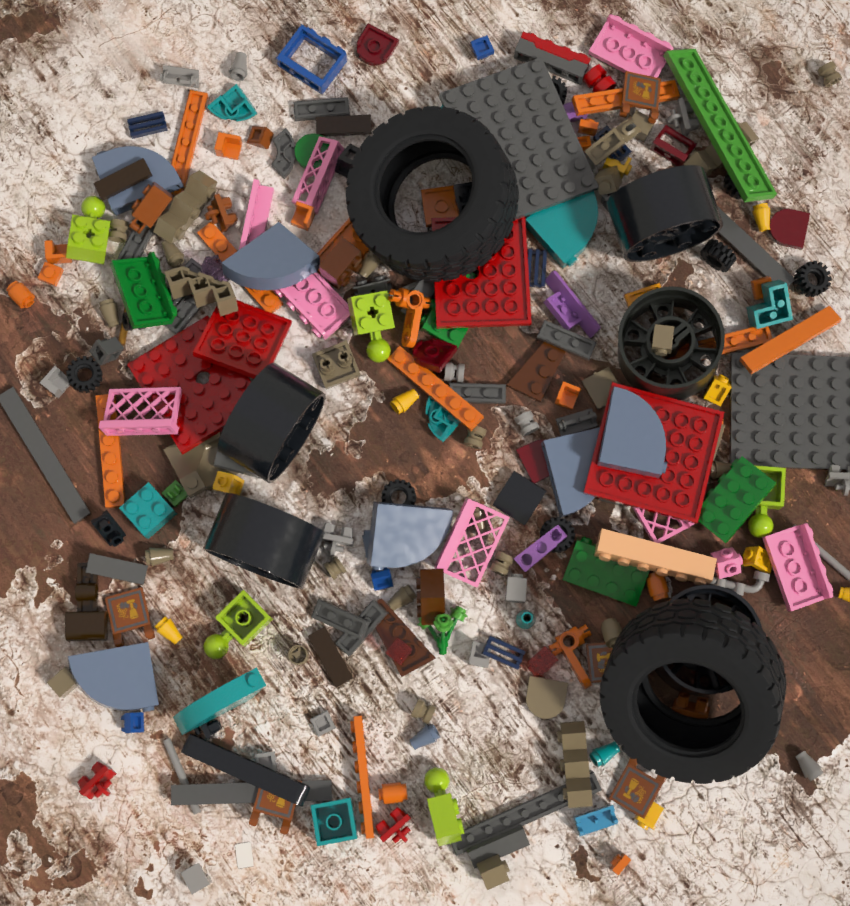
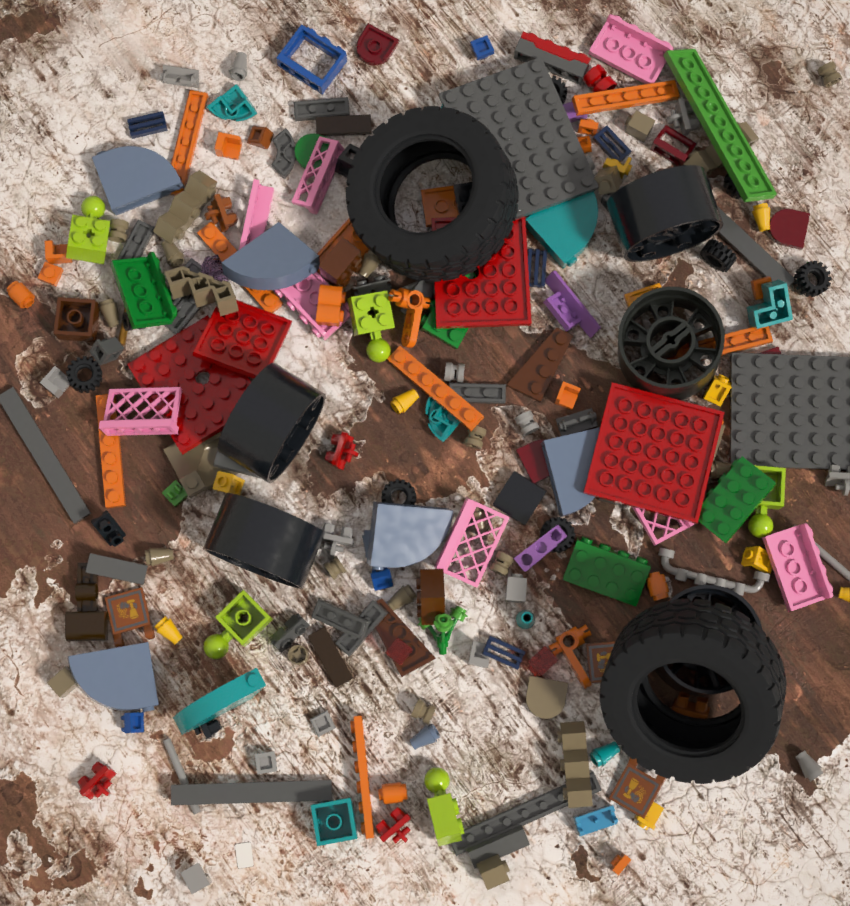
dark brown tile [93,158,153,201] -> none
teal brick [119,482,177,539] -> none
dark orange brick [128,182,173,234] -> none
black beam [181,733,311,807] -> none
dark orange flag [249,779,302,835] -> none
orange panel [291,201,315,231] -> none
dark tan plate [312,340,361,390] -> none
dark red tile [413,338,457,373] -> none
dark grey tile [537,320,597,361] -> none
dark tan piece [581,367,619,410] -> none
dark tan plate [585,116,642,166] -> none
light nougat brick [594,528,717,585] -> none
sand blue brick [597,387,667,478] -> none
dark tan brick [601,618,622,649] -> none
dark orange flag [619,71,661,124] -> none
dark tan brick [651,324,675,356] -> none
bright pink brick [710,547,743,579] -> none
orange tile [739,305,841,375] -> none
none -> reddish brown brick [53,297,100,342]
none -> dark grey hinge [270,613,310,653]
none -> orange brick [316,285,346,327]
none -> red hips [325,432,359,470]

